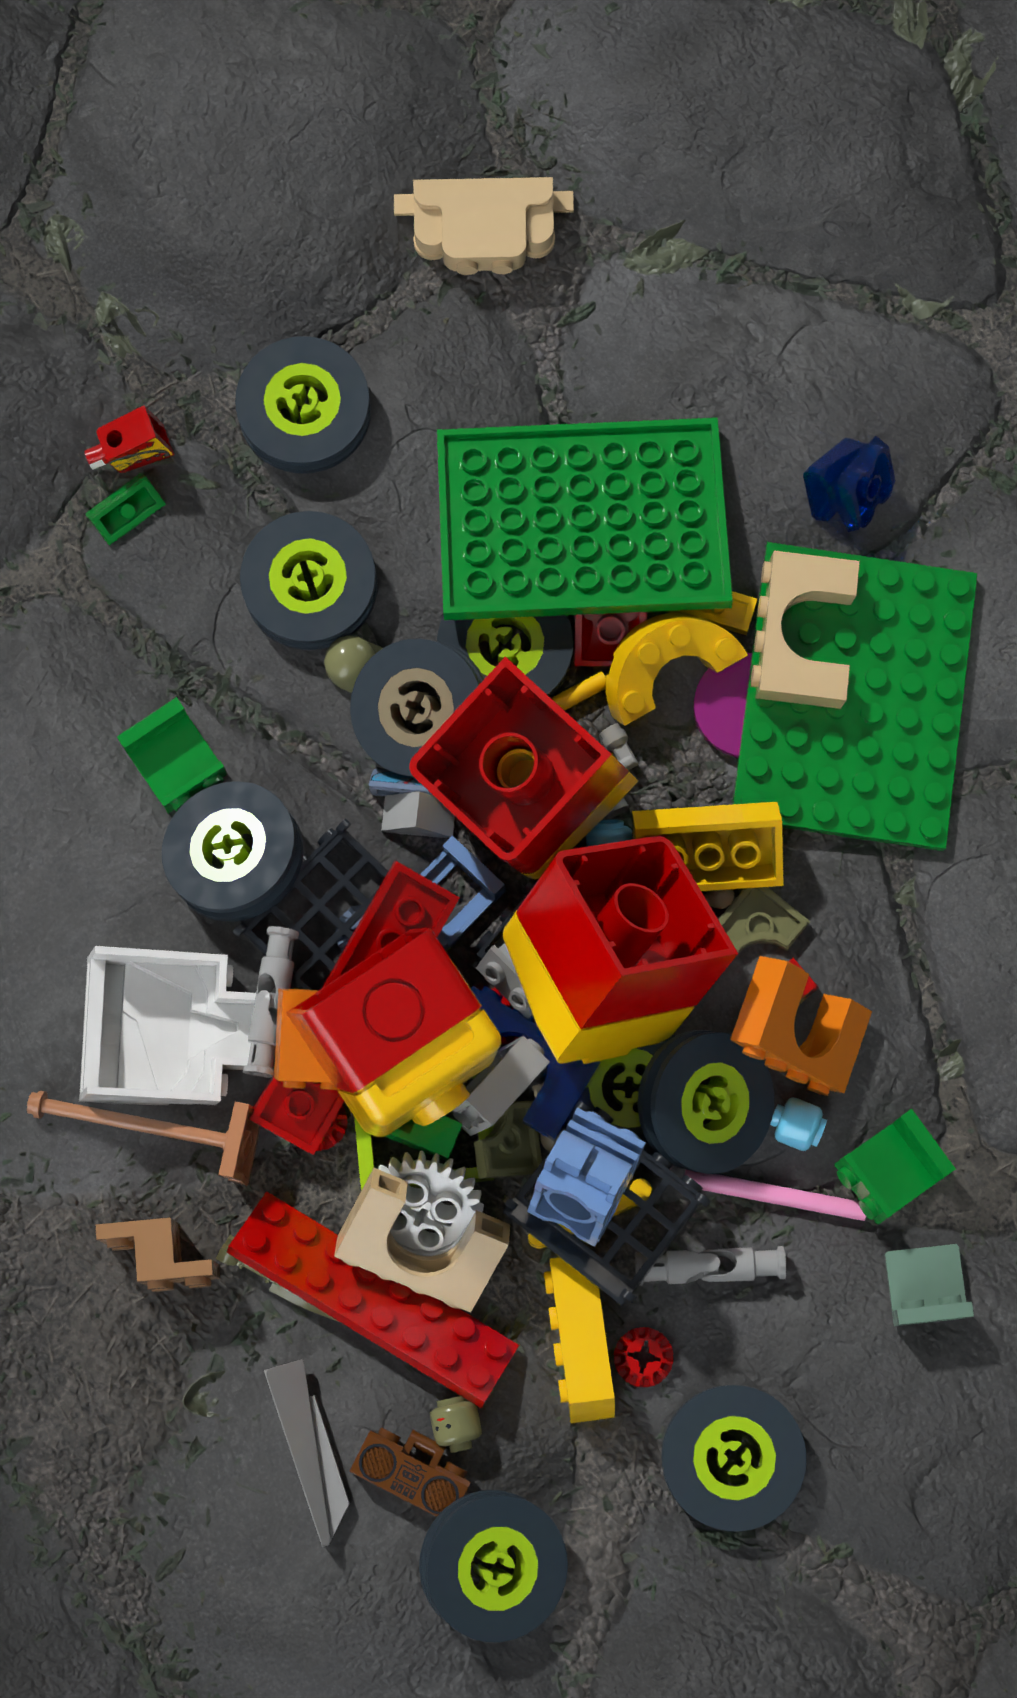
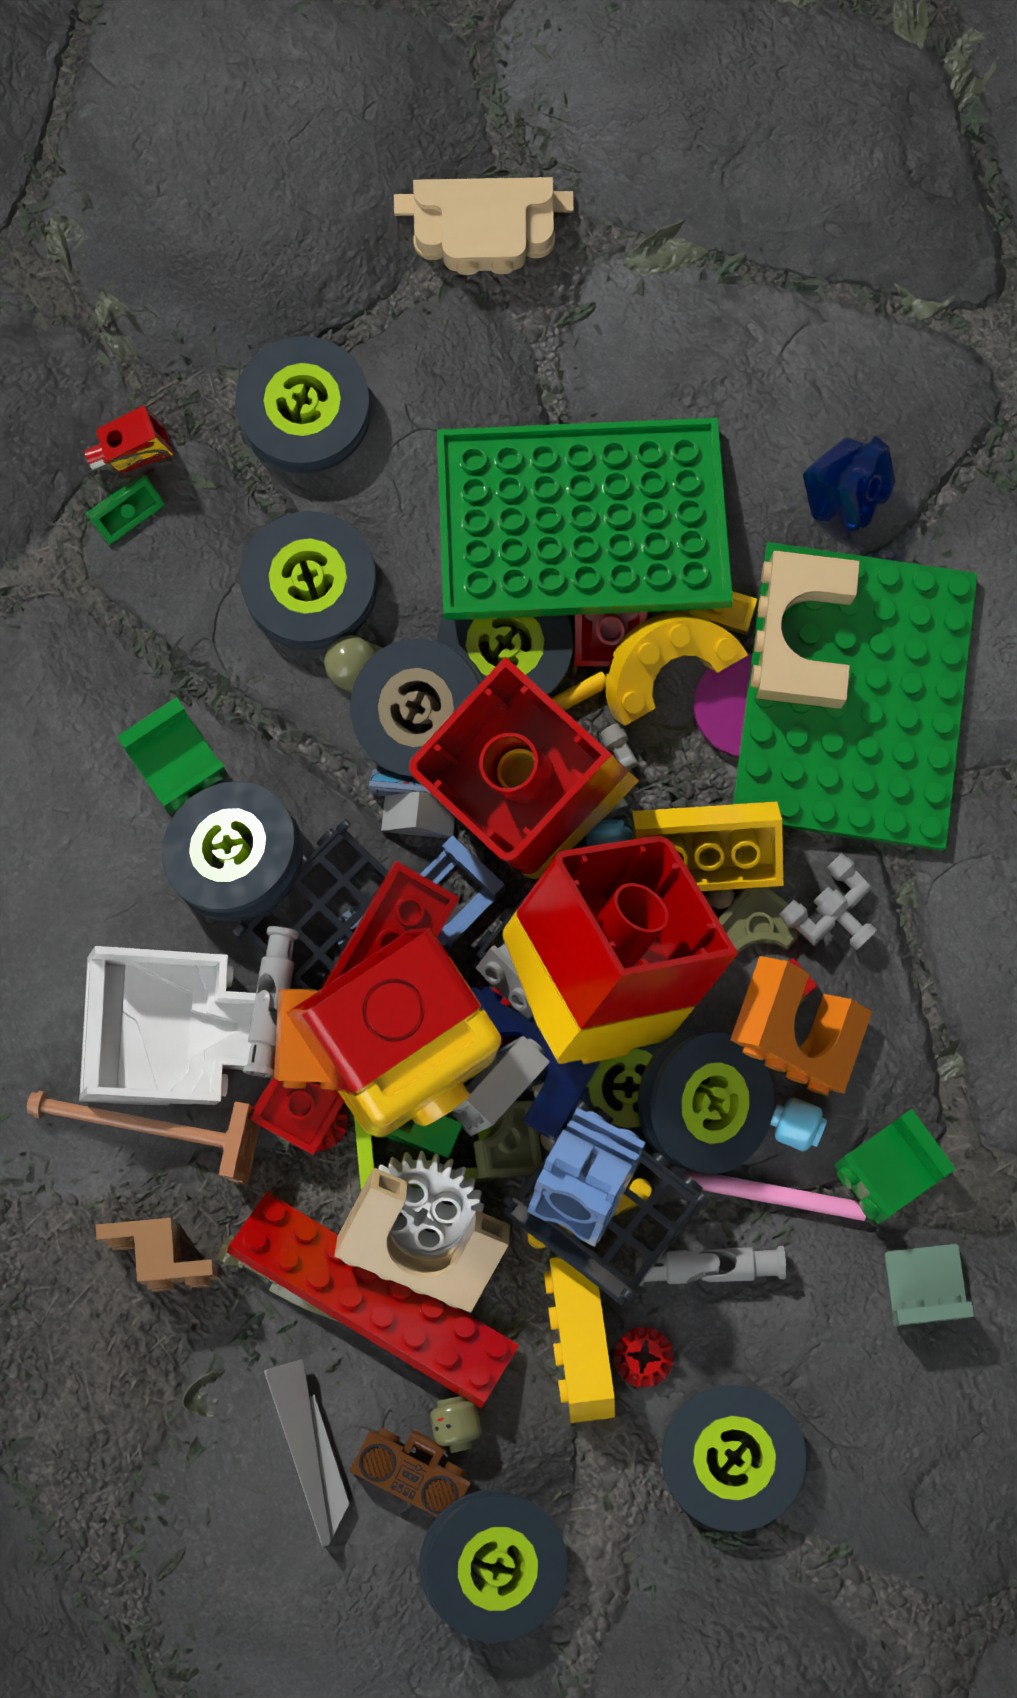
none -> light grey piece [779,853,877,950]

